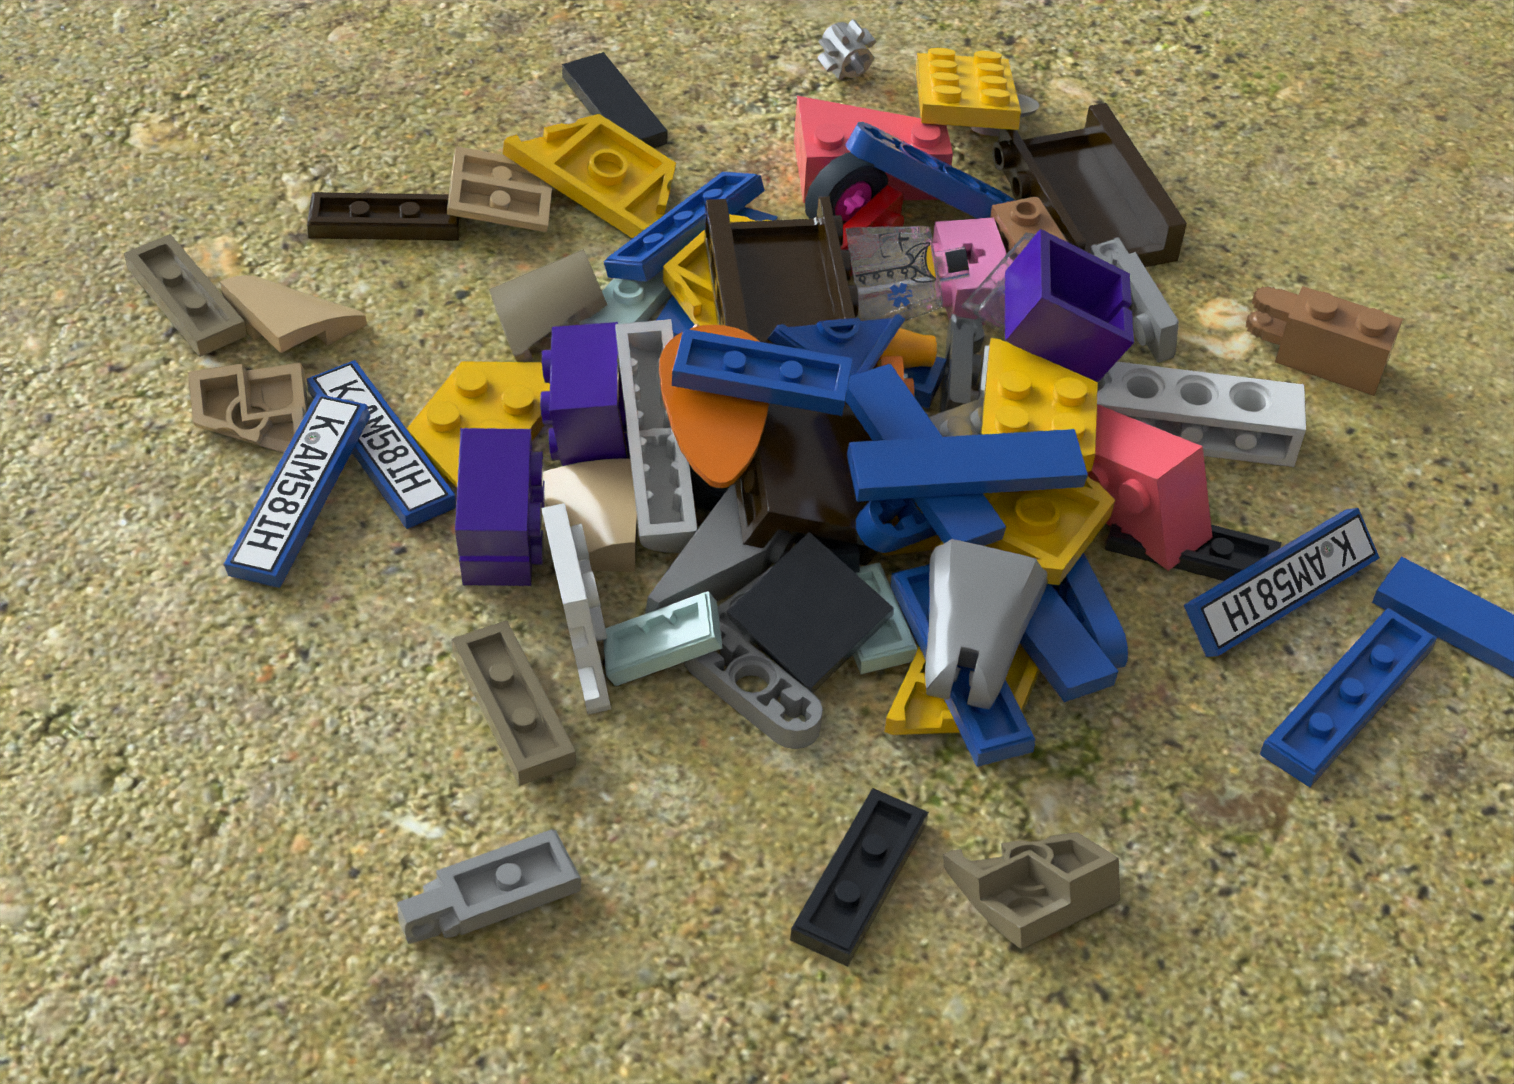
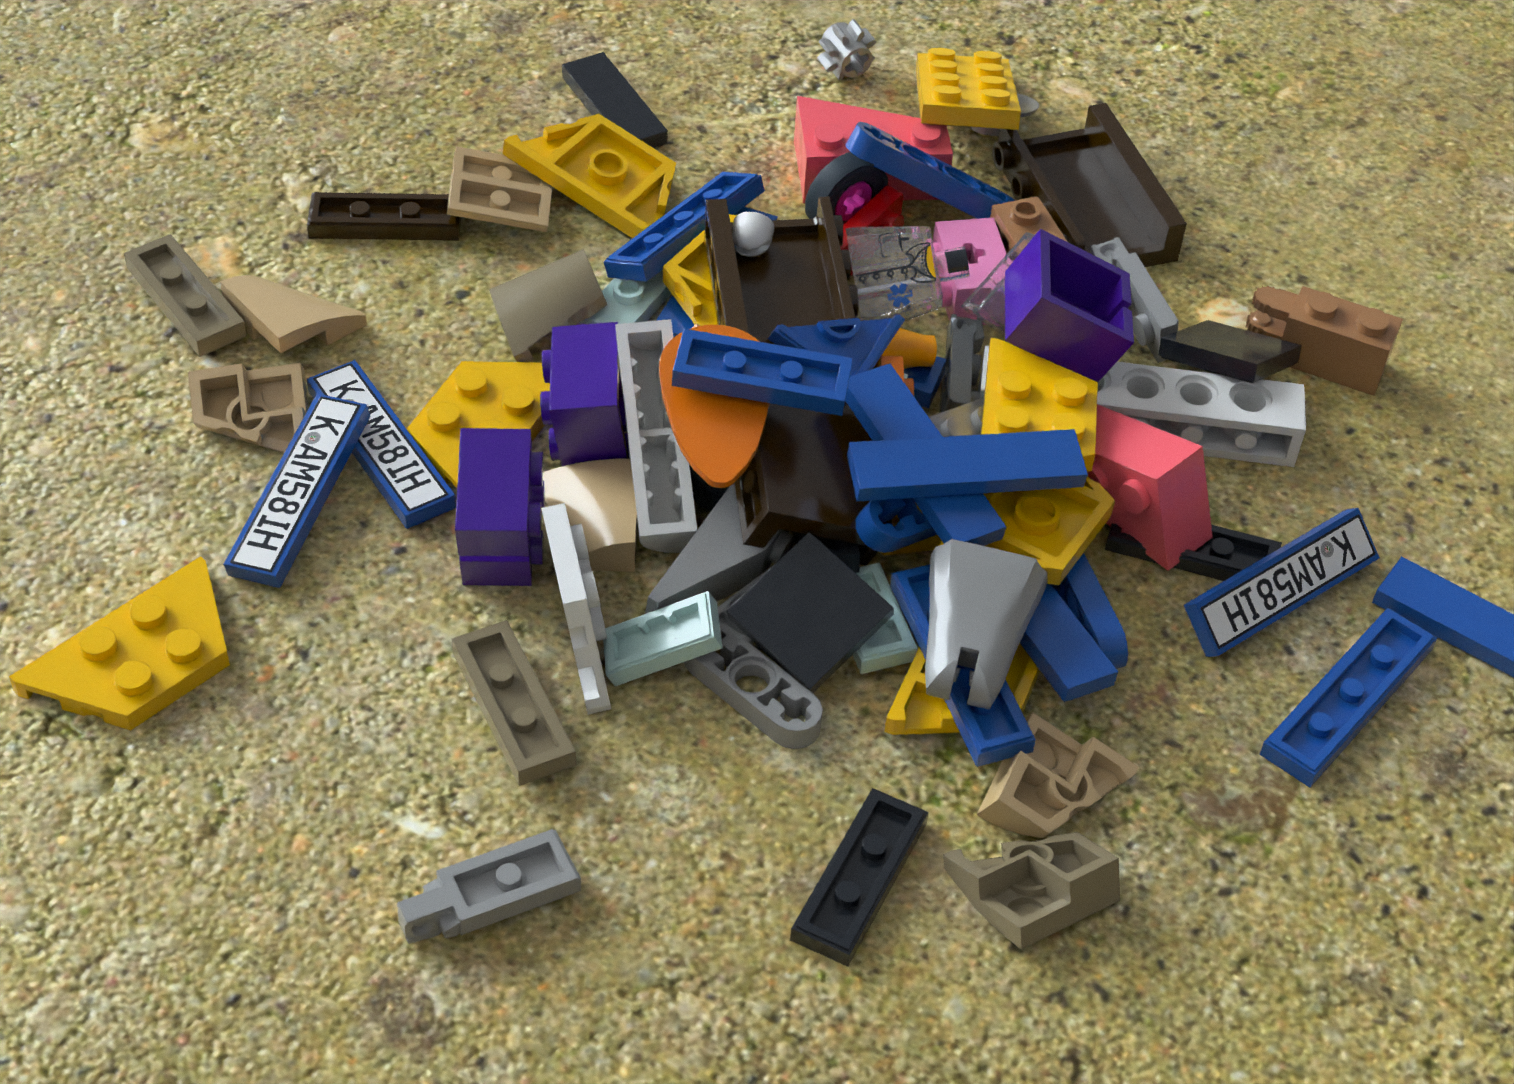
none -> yellow wing [9,556,230,731]
none -> white hinge [732,212,774,258]
none -> tan slope [977,712,1138,838]
none -> black tile [1158,320,1302,383]

